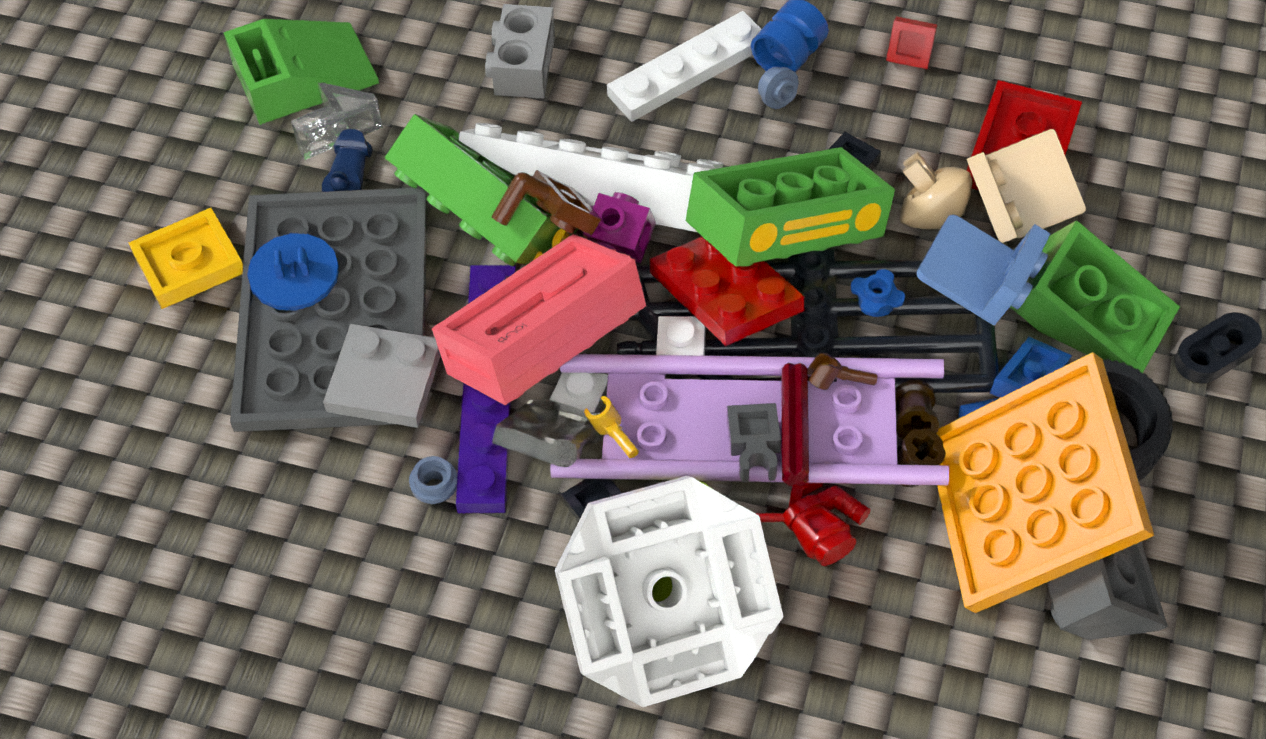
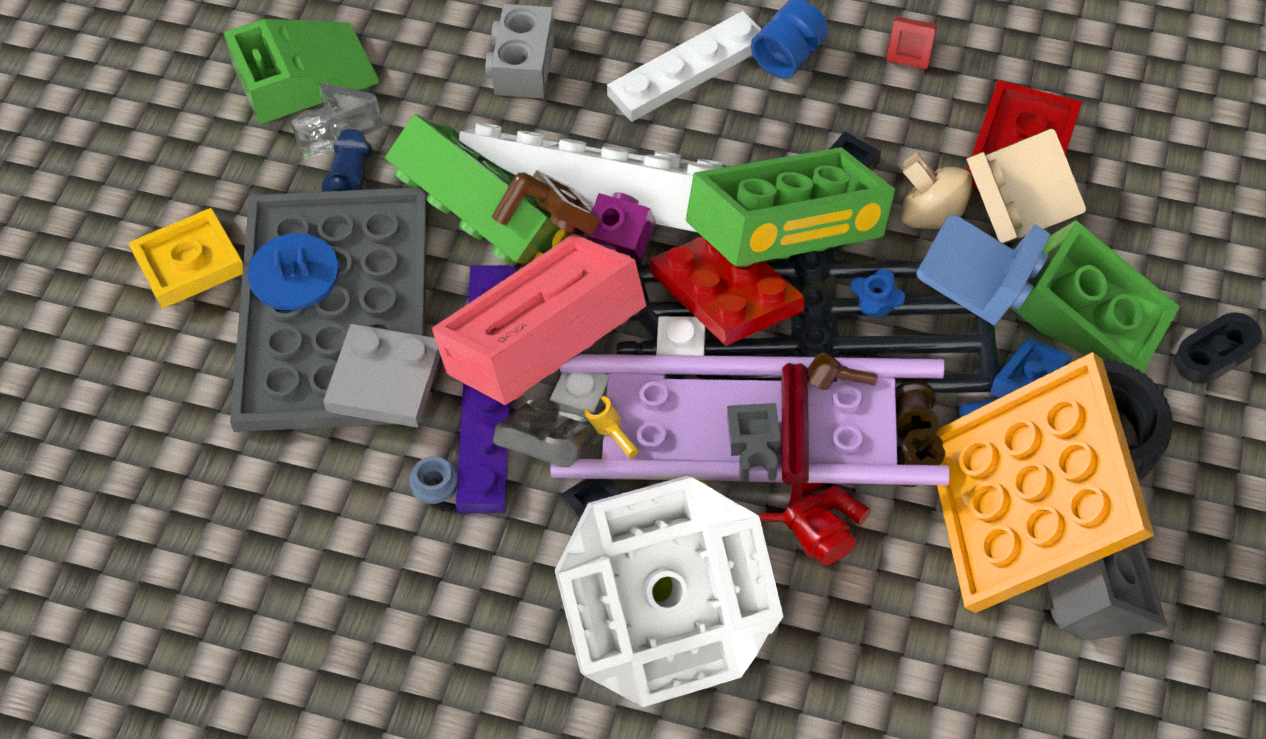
sand blue plate [758,67,799,109] -> none

